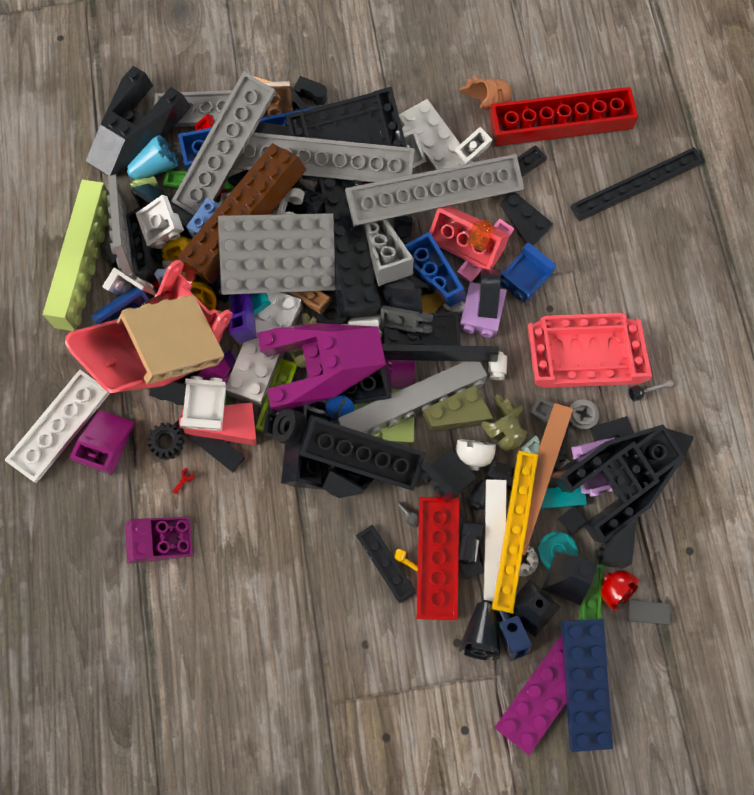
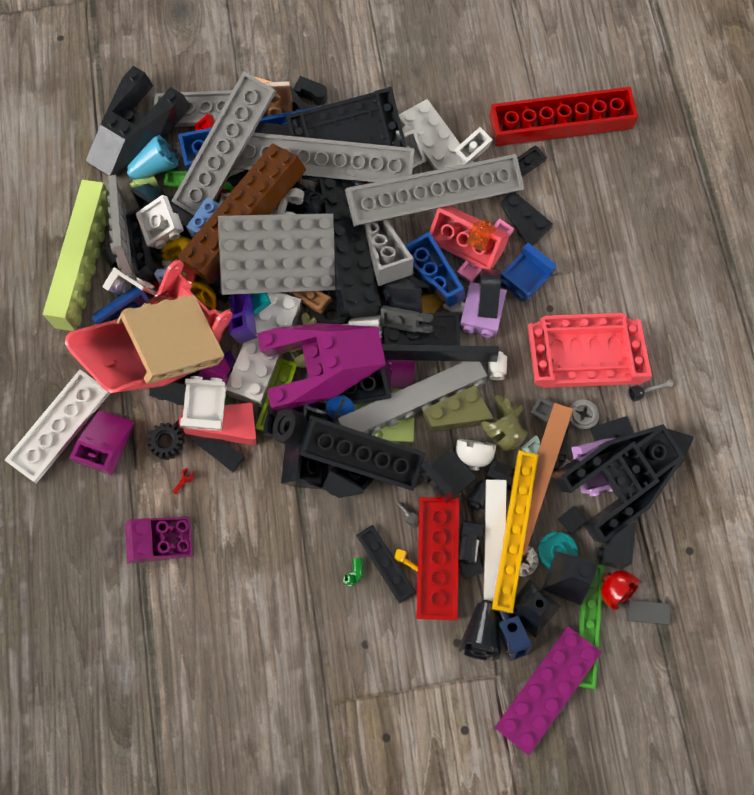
black bracket [394,216,413,245] -> none
nougat piece [459,75,512,110] -> none
teal tile [540,487,587,510] -> none
dark blue plate [561,618,613,752] -> none
black tile [570,147,703,222] -> none
none -> green arm [343,558,363,586]

